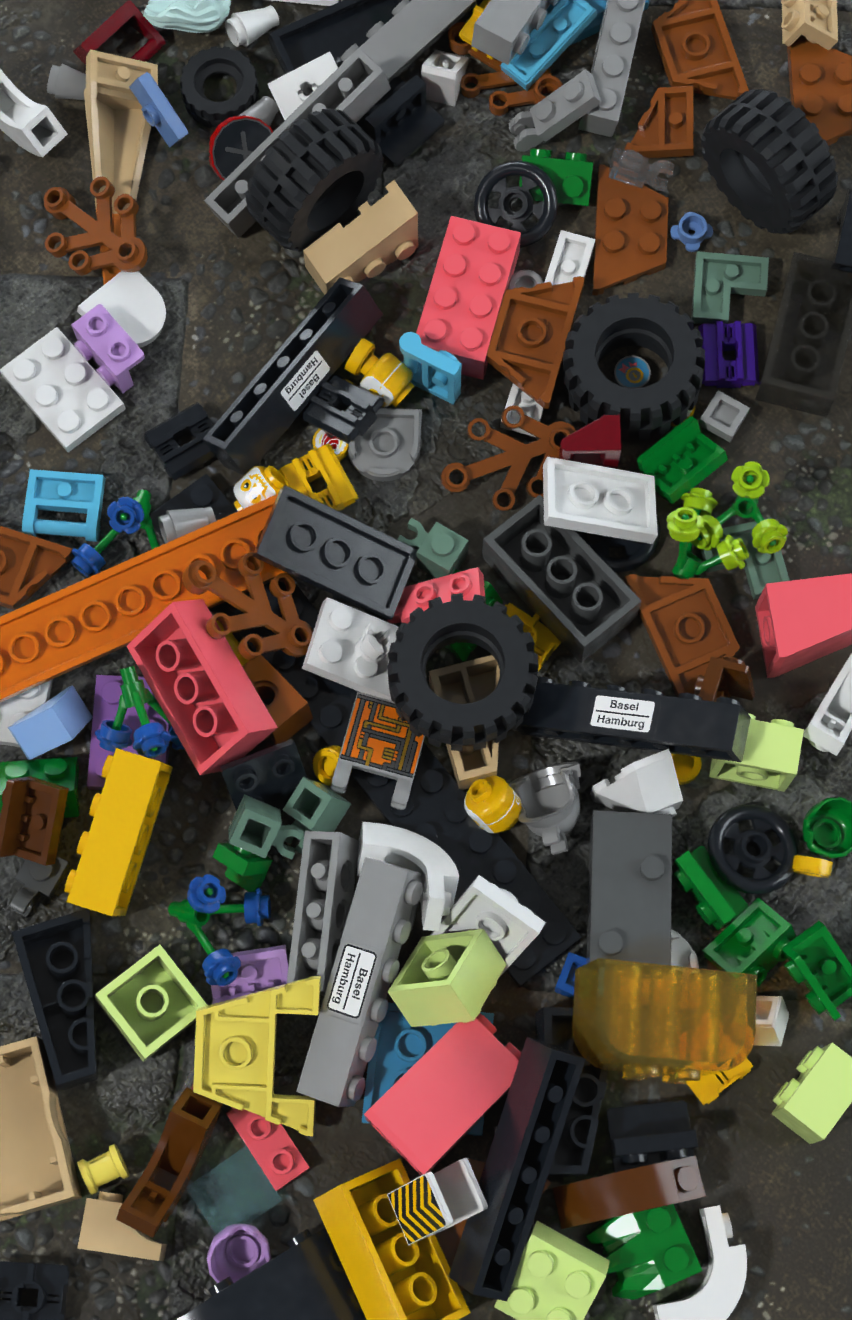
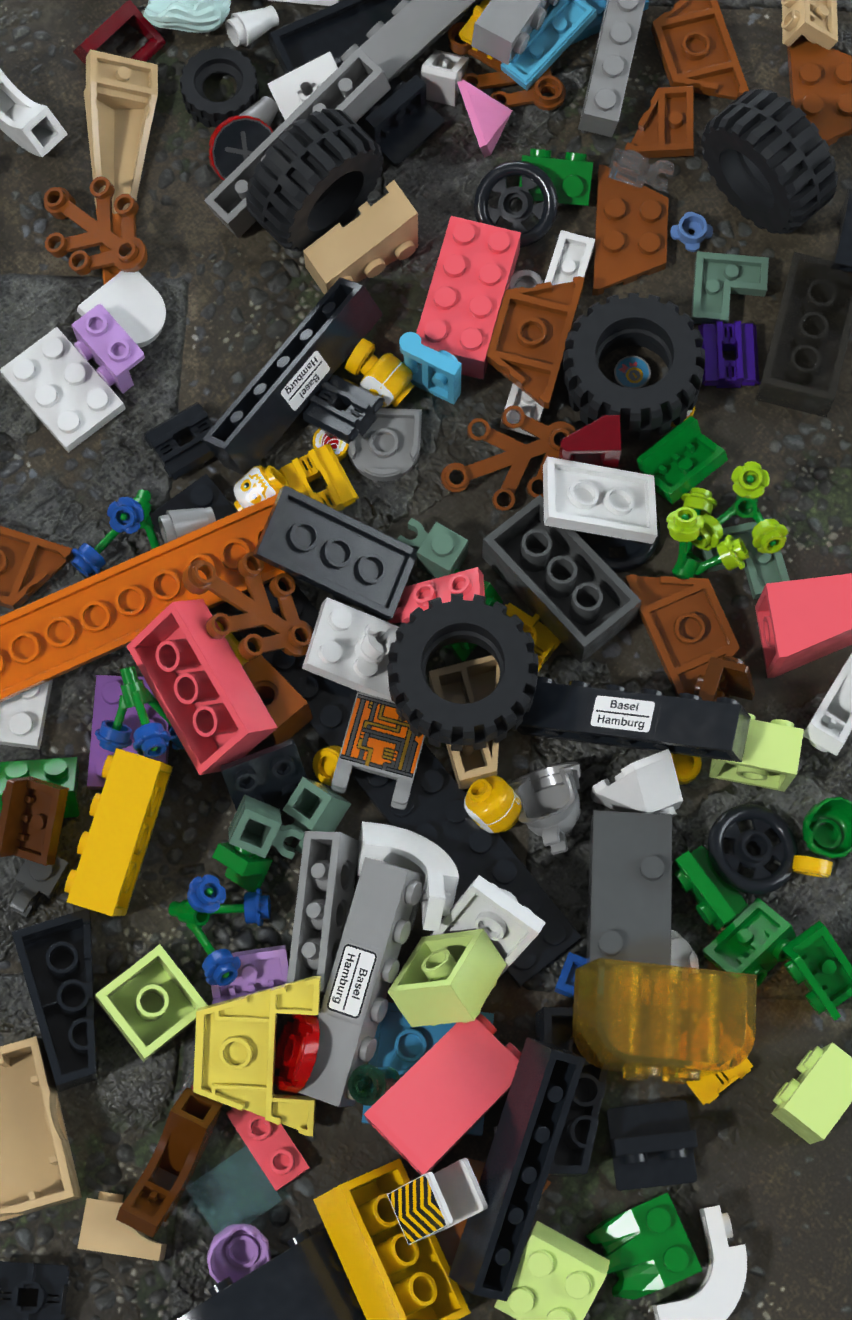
light blue slope [8,685,93,760] -> none
medium azure plate [22,469,106,542] -> none
light grey cone [47,63,86,100] -> none
light yellow bush [77,1144,130,1195] -> none
medium blue plate [129,72,188,148] -> none
light grey hinge [508,69,601,152] -> none
reddish brown arch [552,1155,706,1229] -> none
light grey plate [698,390,750,442] -> none
white slope [736,995,789,1046] -> none
none -> red tile [274,1014,320,1093]
none -> clear green cone [348,1064,400,1106]
none -> bright pink slope [457,80,513,158]

